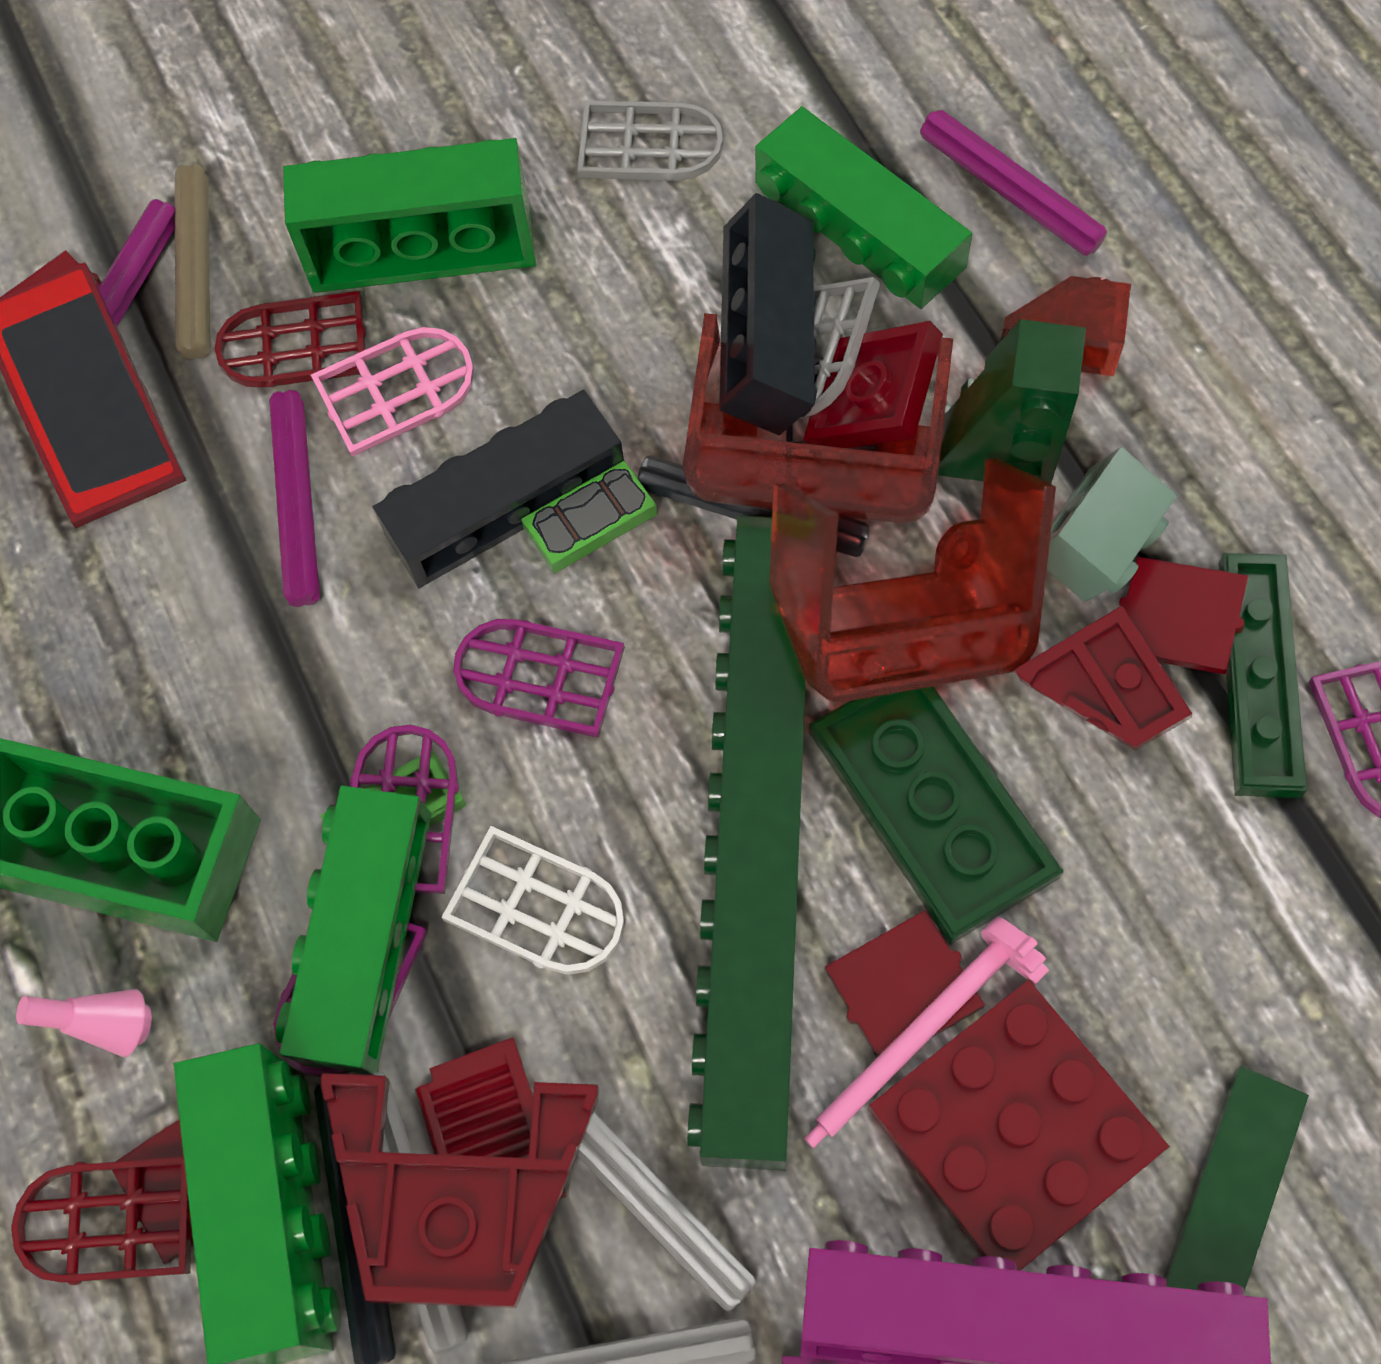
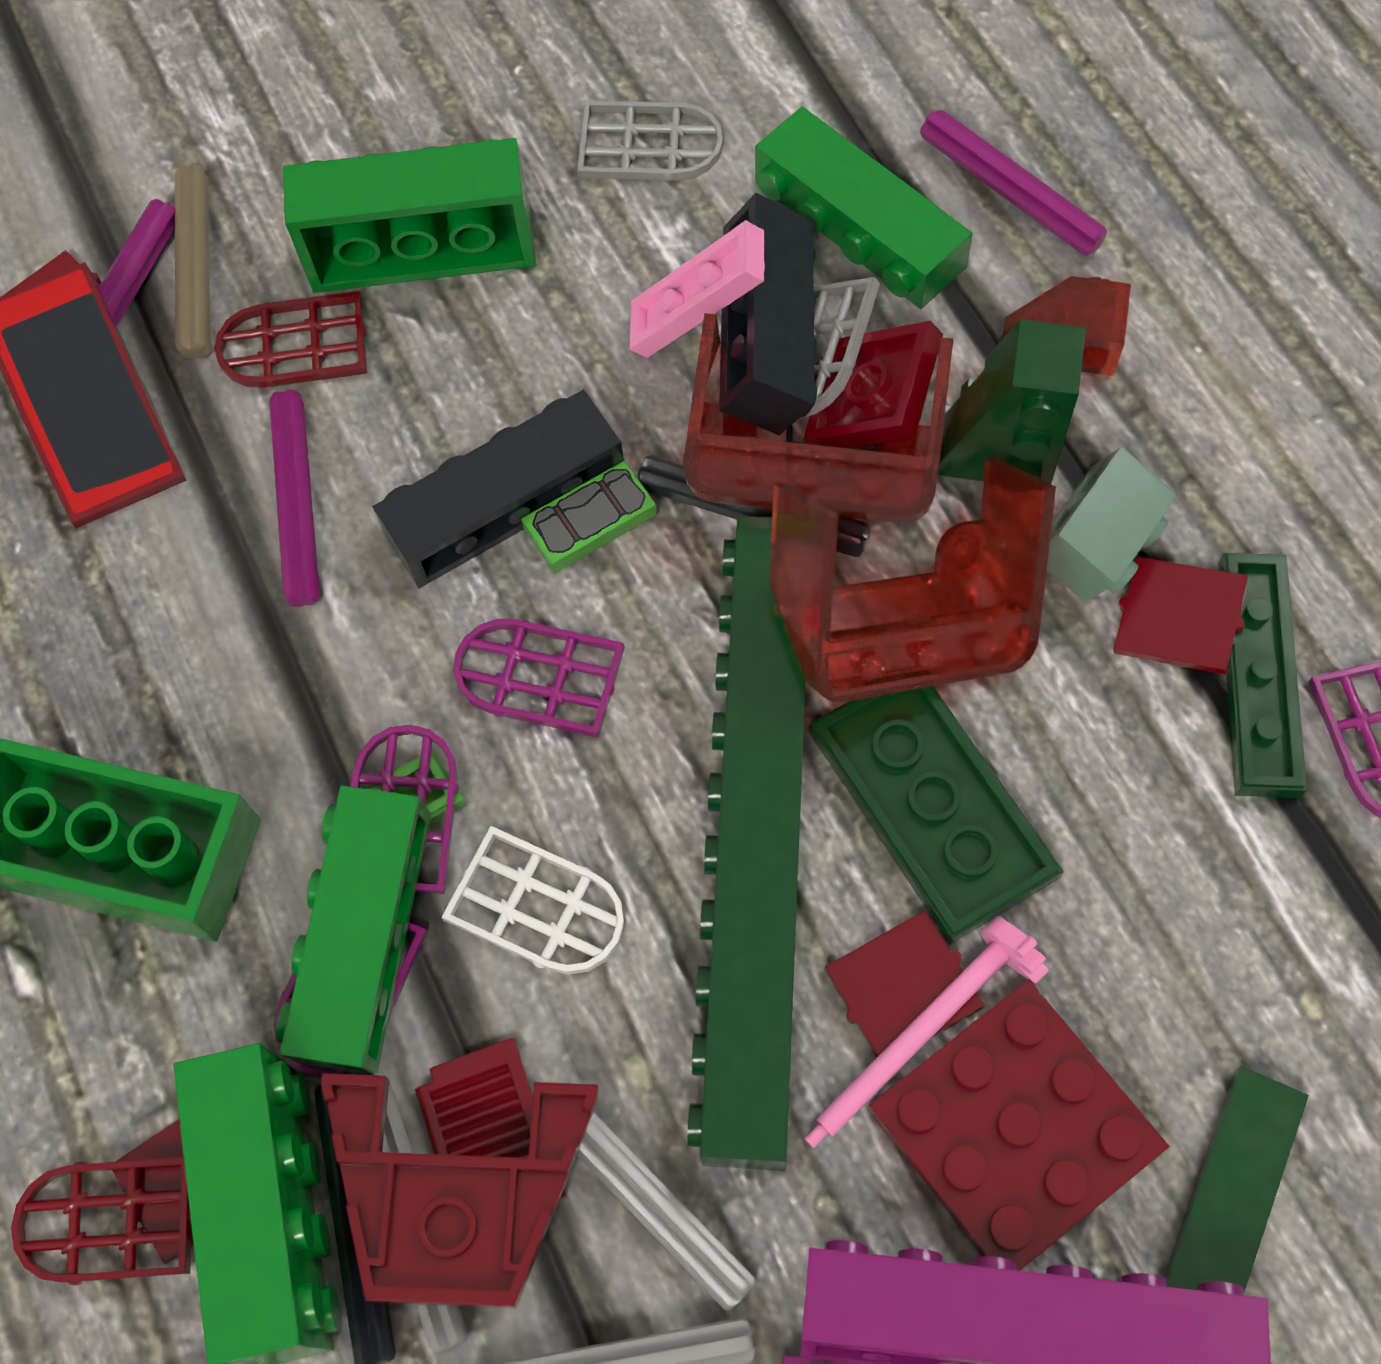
bright pink cone [16,989,152,1057] -> none
bright pink window [311,327,474,457] -> none
dark red wing [1014,605,1193,751] -> none
none -> bright pink plate [629,220,765,358]

